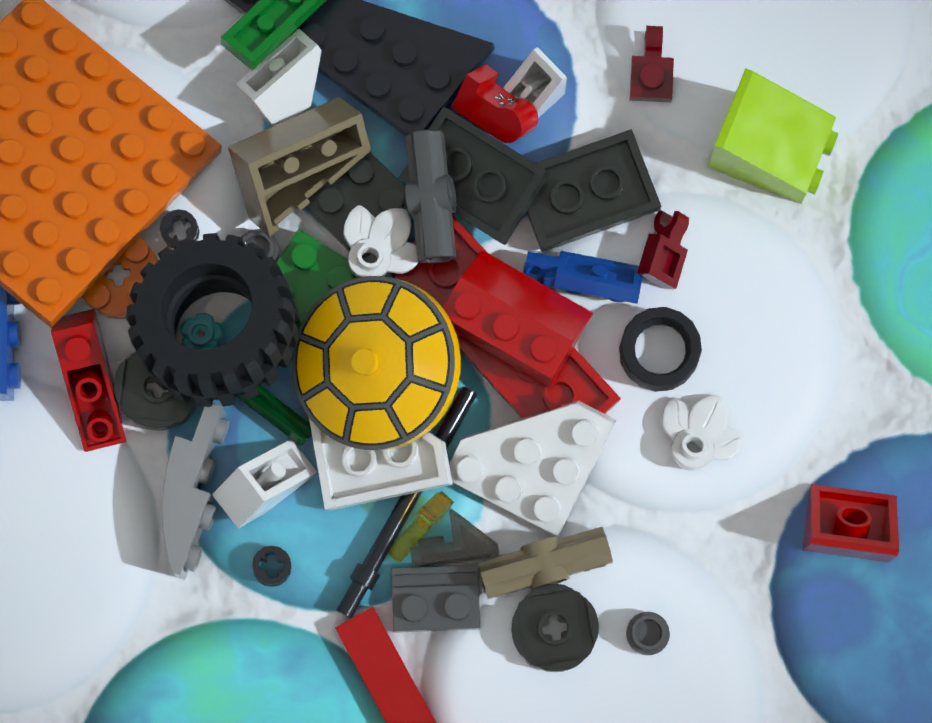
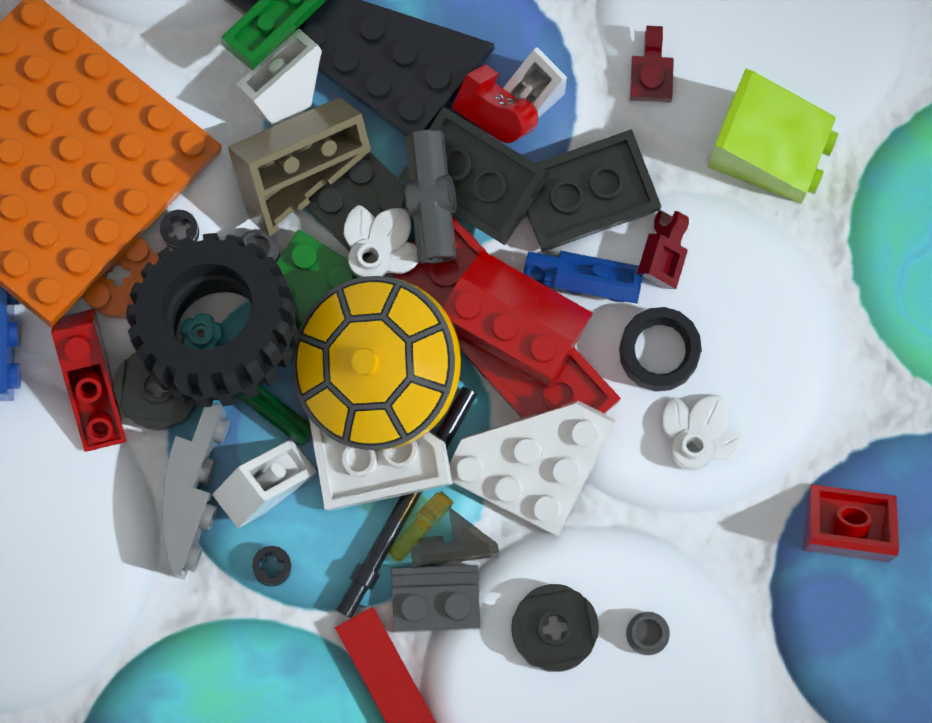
dark tan piece [477,526,613,600] -> none

